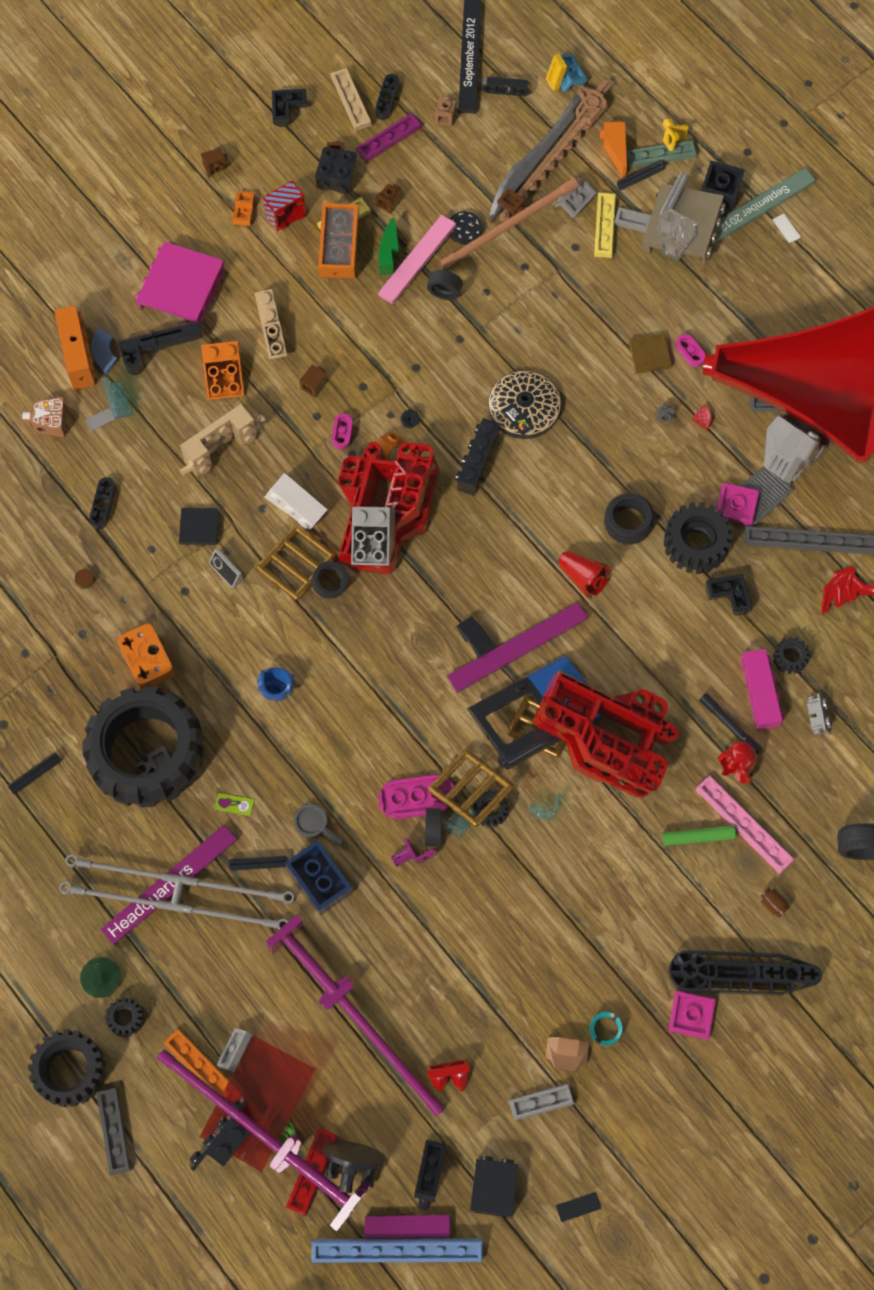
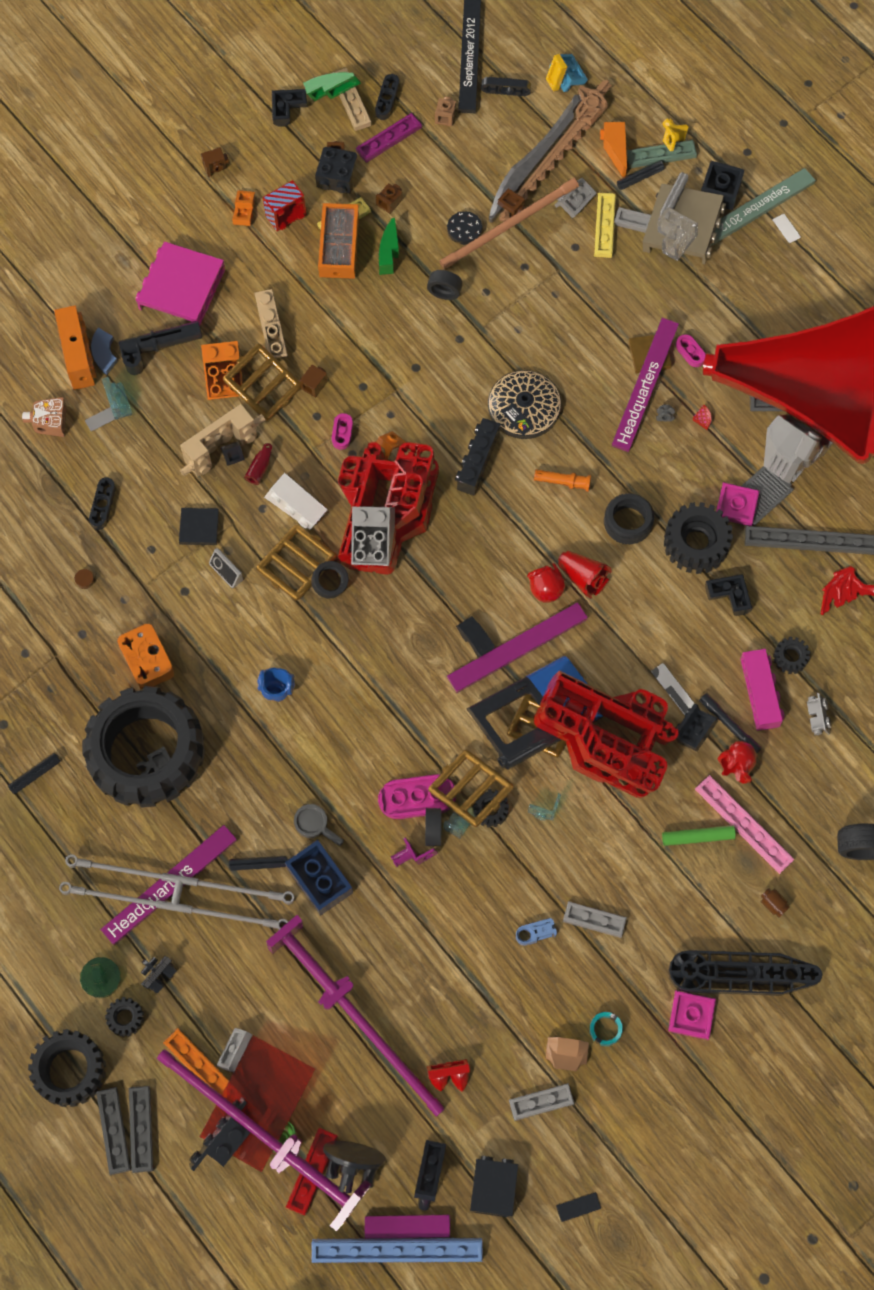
lime sticker [214,793,254,816] -> none
bright pink tile [378,215,456,305] -> none
black tile [400,410,419,428] -> none
none -> dark grey tile [129,1086,154,1173]
none -> black hips [141,956,177,993]
none -> black tile [221,442,245,466]
none -> pearl gold bar [223,343,301,421]
none -> dark red piece [244,443,272,485]
none -> green slope [303,72,361,102]
none -> medium blue piece [516,918,557,946]
none -> red hair [527,563,565,603]
none -> orange pin [534,469,591,492]
none -> light grey tile [563,901,627,938]
none -> magenta tile [611,318,679,452]
none -> white sticker [651,663,694,715]
none -> black bracket [675,703,718,752]

